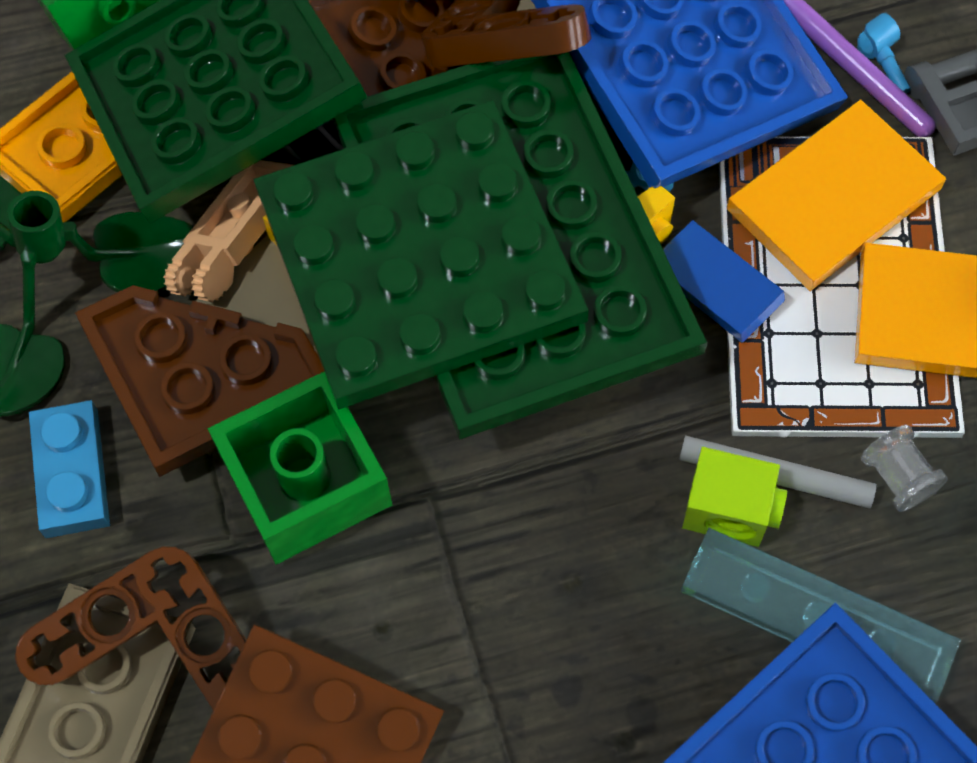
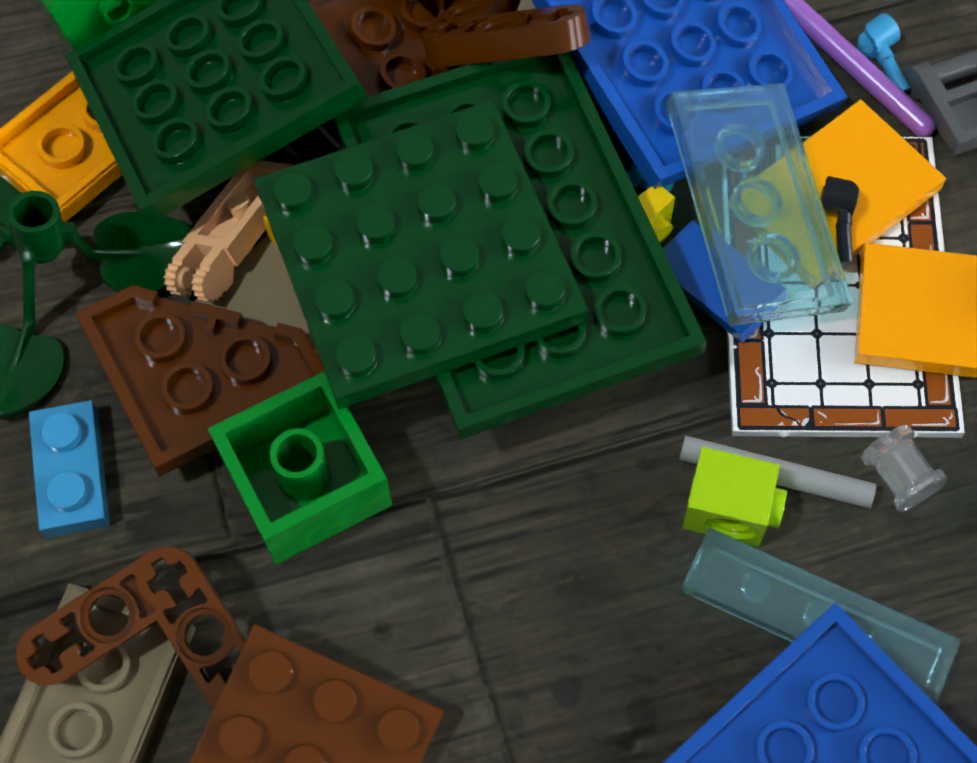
none -> clear light blue tile [665,83,853,326]
none -> black hand [818,176,859,266]

